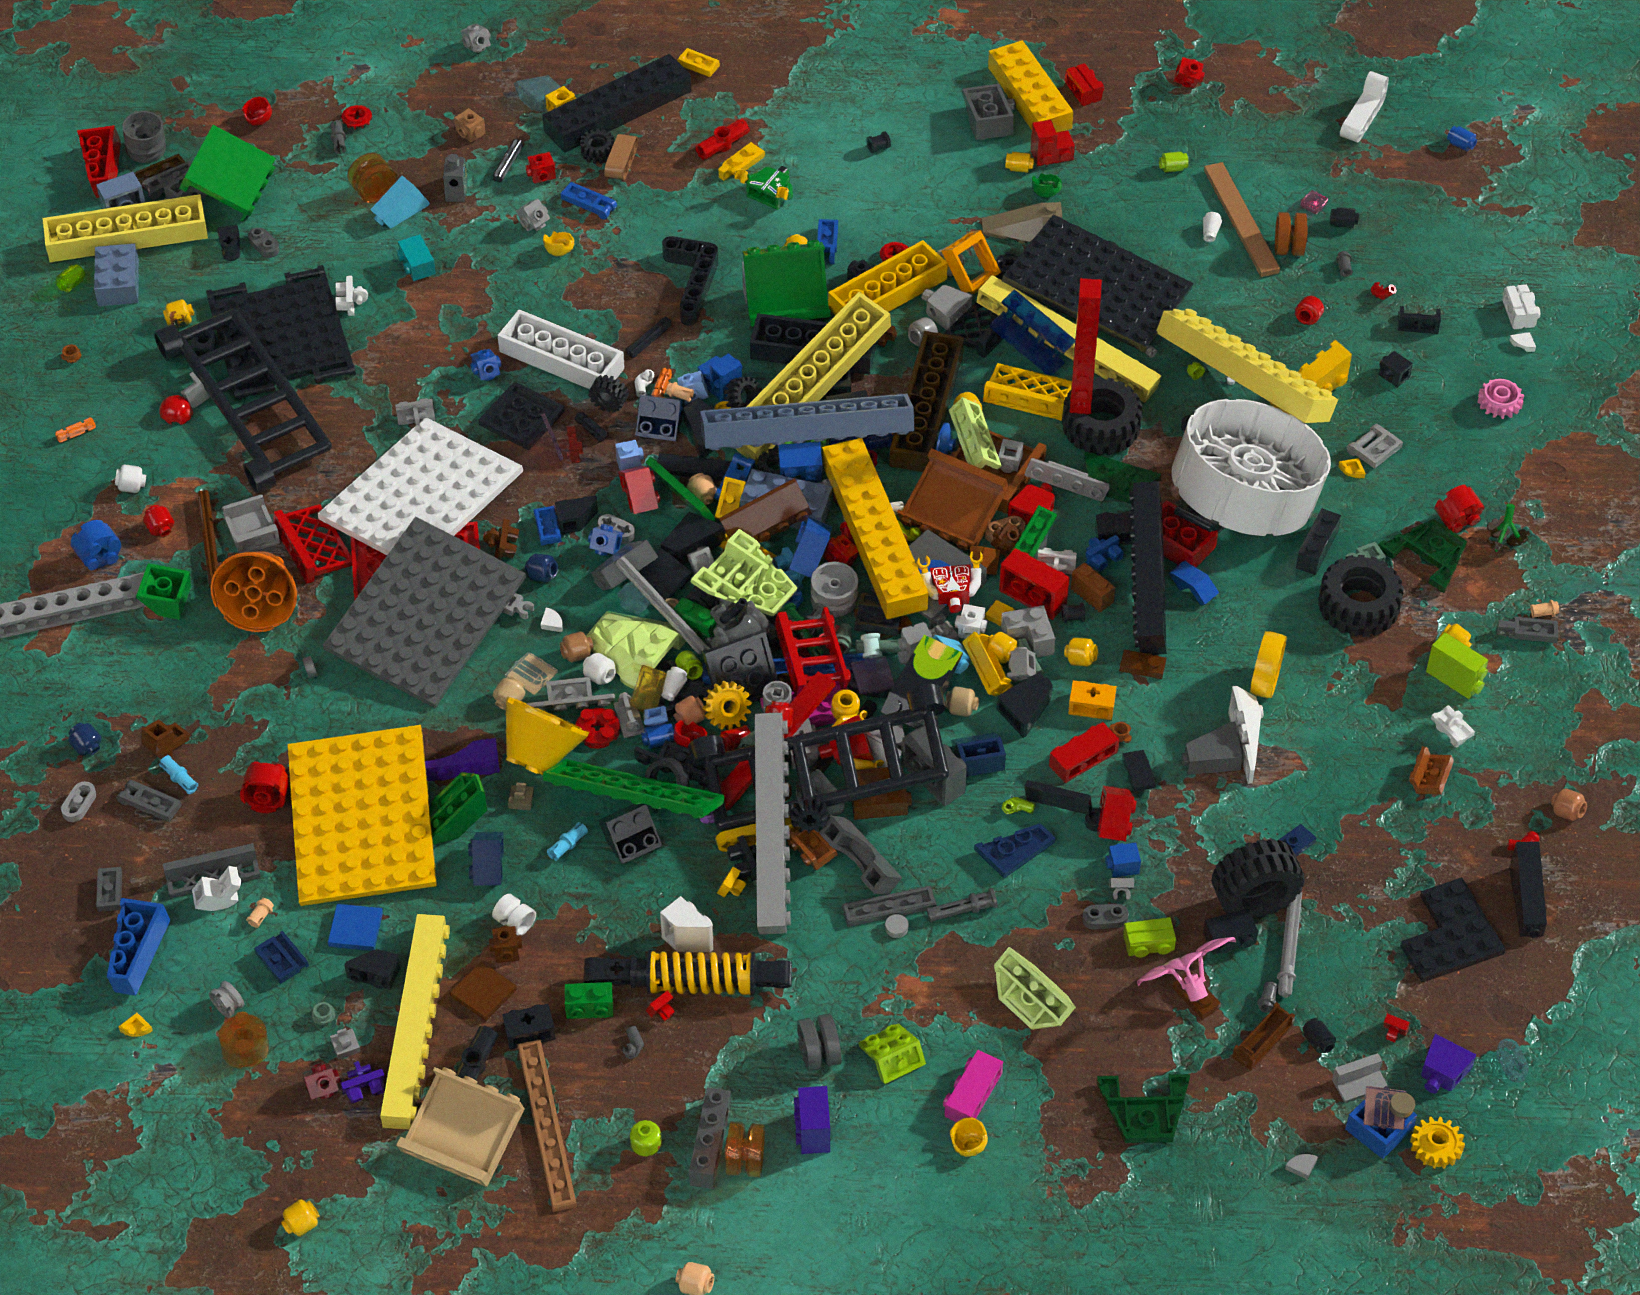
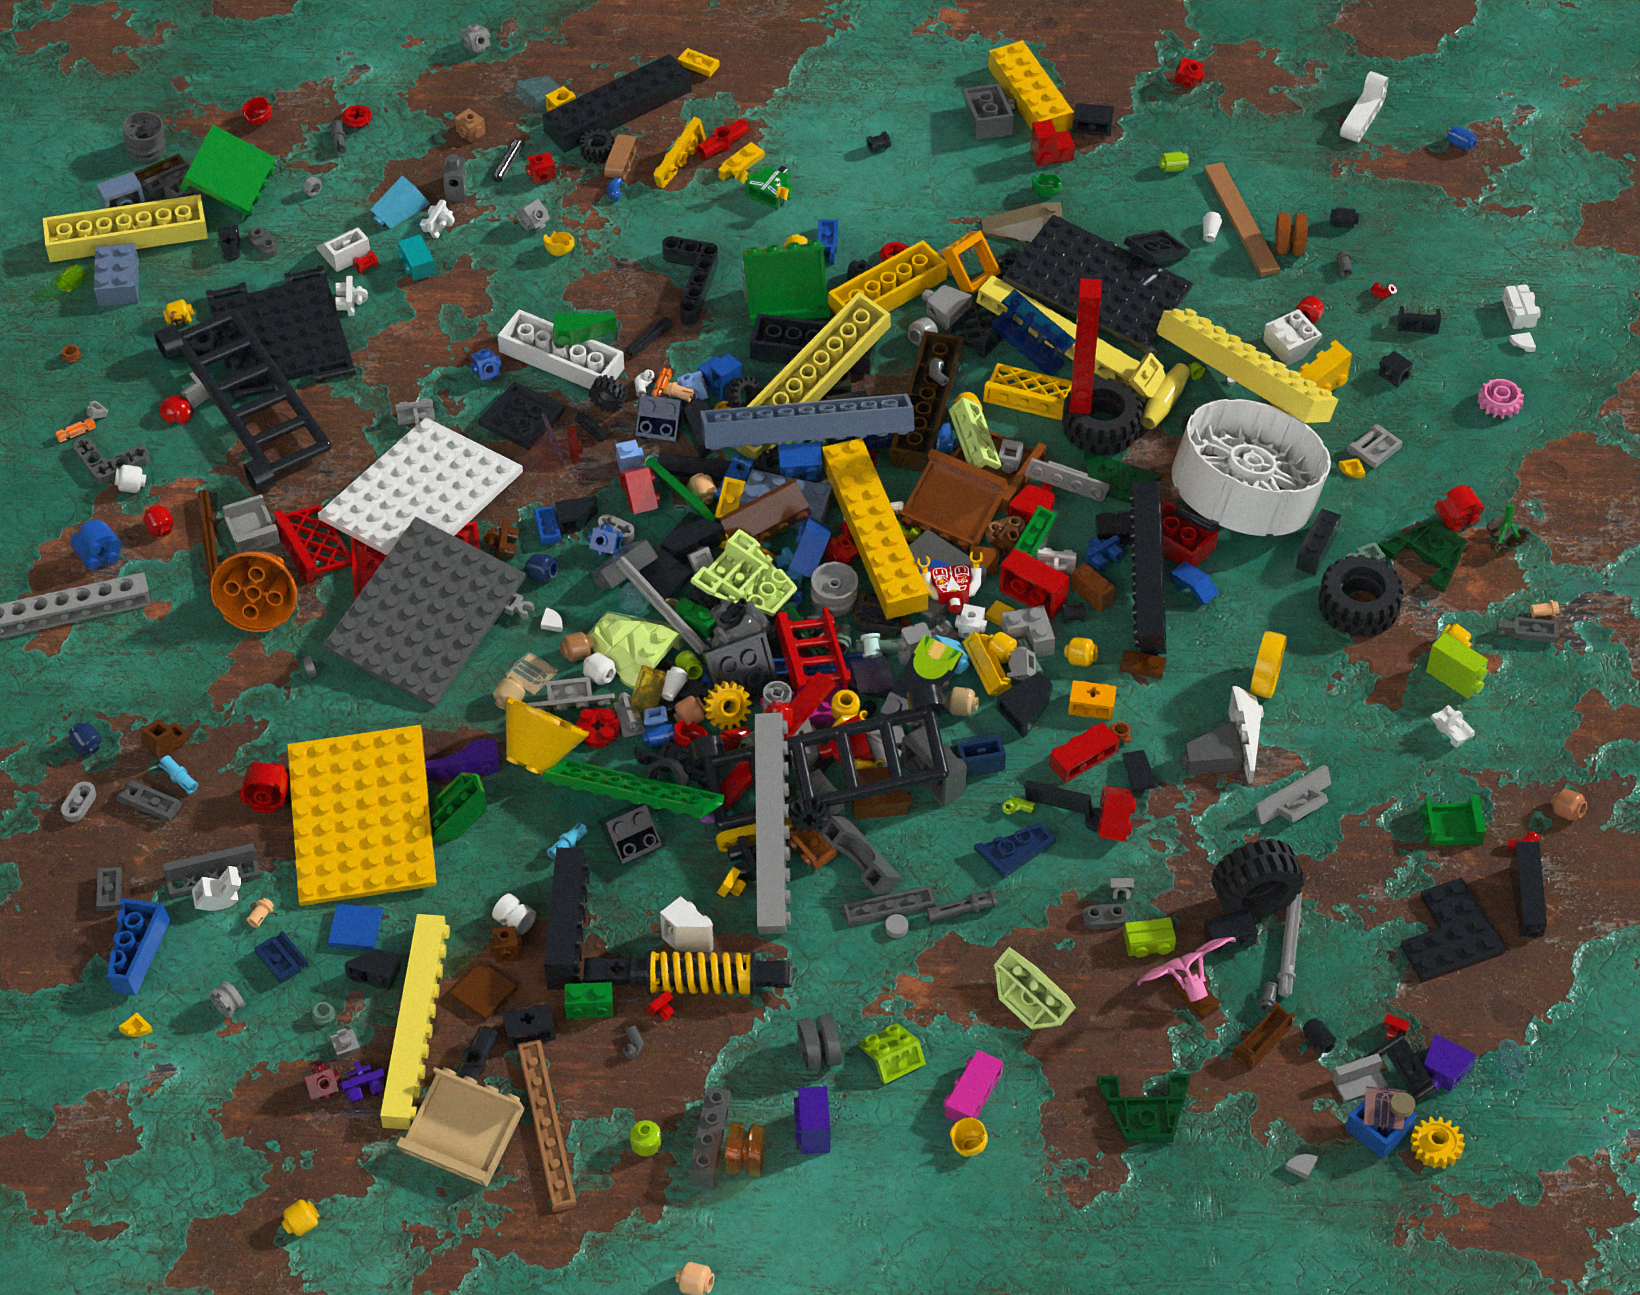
red wedge [77,125,121,198] -> none
green slope [136,563,191,620] -> none
clear orange brick [218,1012,269,1069] -> none
clear orange wheel [347,153,398,204] -> none
dark blue brick [468,832,504,886] -> none
dark tan tile [508,783,534,810] -> none
blue plate [560,182,617,220] -> none
reddish brown tile [877,325,897,347] -> none
yellow brick [1005,152,1034,173] -> none
red brick [1065,63,1104,106] -> none
blue brick [1105,843,1141,878] -> none
dark blue plate [1279,824,1317,857] -> none
clear pink plate [1300,190,1328,215] -> none
dark orange bracket [1409,746,1454,795] -> none
none -> dark grey beam [73,438,150,484]
none -> light grey tile [86,400,108,419]
none -> light grey tile [302,176,322,197]
none -> white slope [316,228,370,272]
none -> red bush [353,250,379,274]
none -> white hips [420,200,455,238]
none -> black brick [544,847,590,990]
none -> green slope [553,313,617,345]
none -> blue arm [606,176,623,201]
none -> yellow wing [654,117,706,188]
none -> dark grey arm [929,358,949,386]
none -> black brick [1073,103,1114,136]
none -> black plate [1123,229,1190,264]
none -> light yellow plate [1128,353,1190,429]
none -> light grey bracket [1255,765,1331,824]
none -> white slope [1263,309,1322,366]
none -> black plate [1361,1033,1437,1104]
none -> green panel [1419,795,1486,846]

